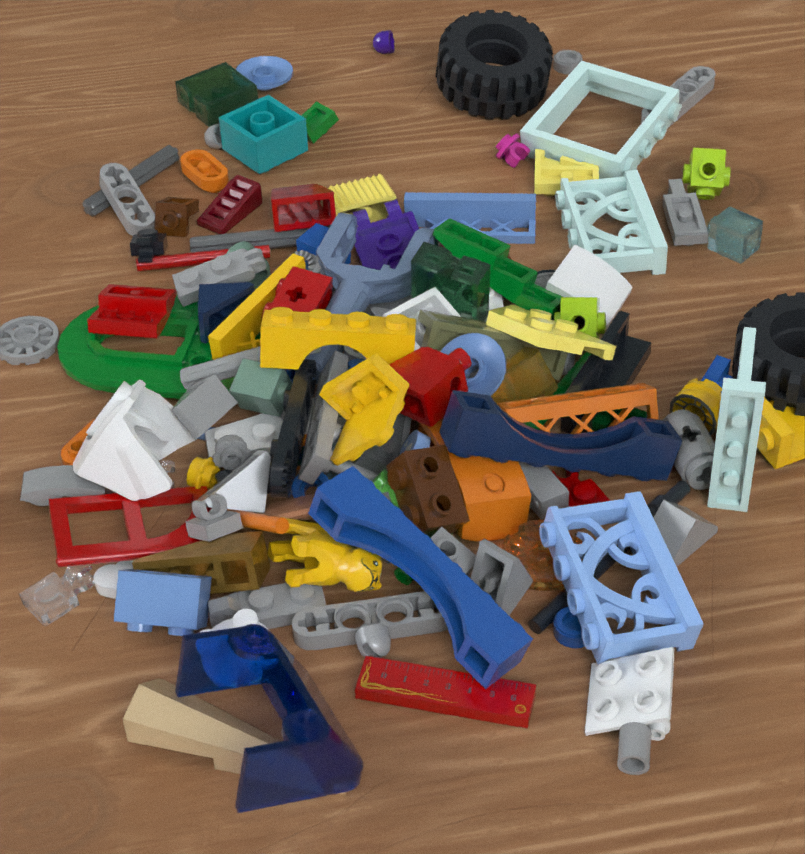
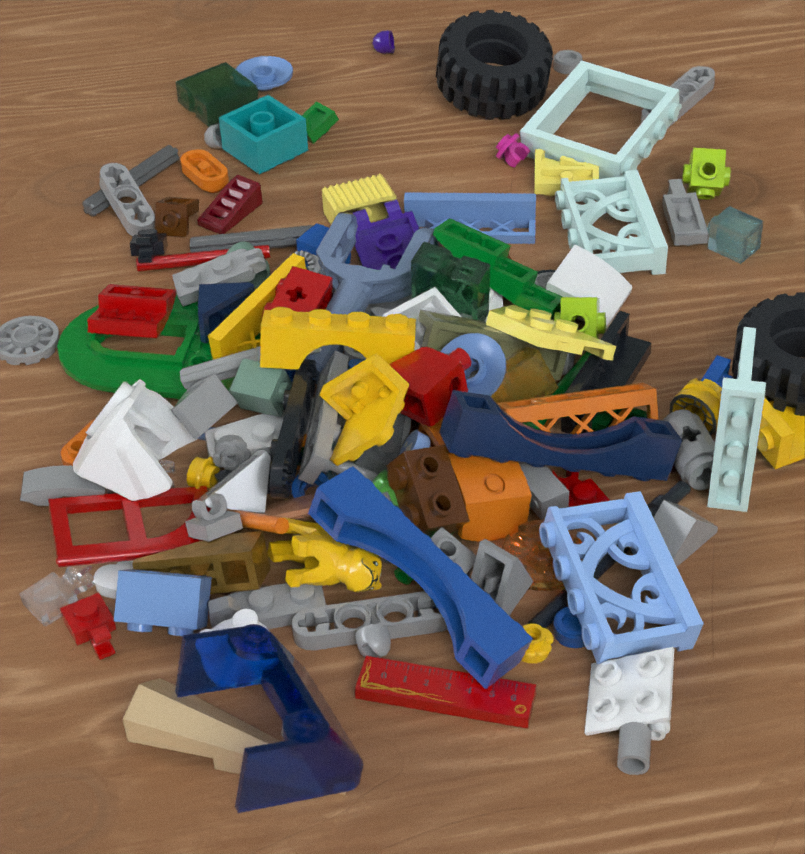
red torso [271,184,336,232] -> none
none -> red plate [60,592,117,660]
none -> yellow plate [522,624,554,664]

